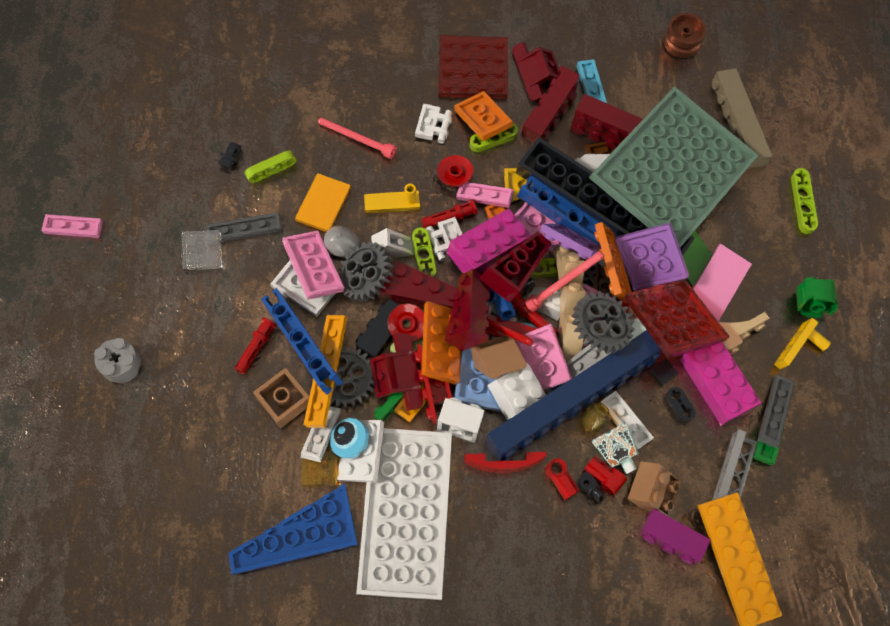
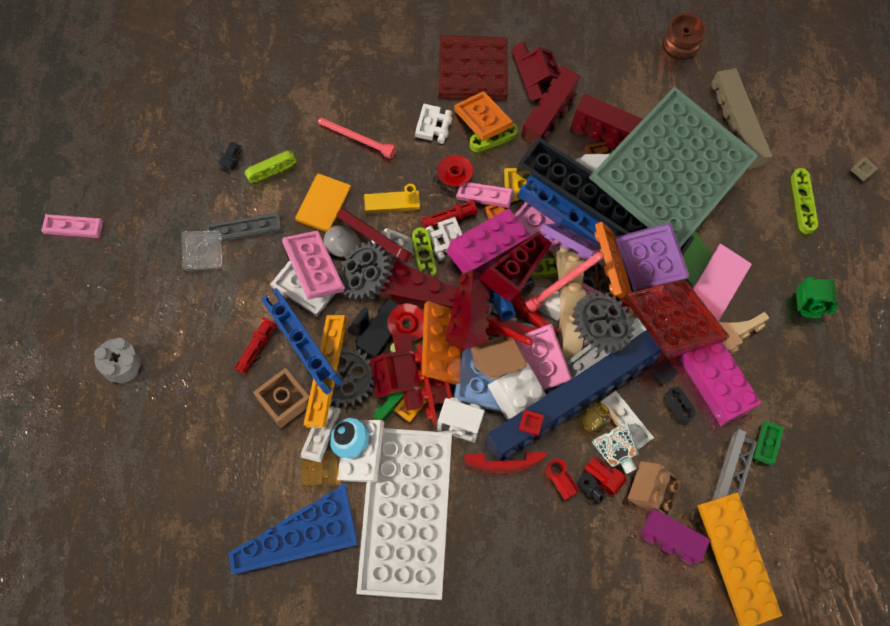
medium azure plate [577,59,607,103] -> none
dark grey tile [757,374,795,448] -> none
yellow piece [774,318,831,369] -> none
none -> dark red beam [336,207,412,262]
none -> black slope [348,307,369,337]
none -> red tile [518,409,544,436]
none -> dark tan plate [851,156,878,181]

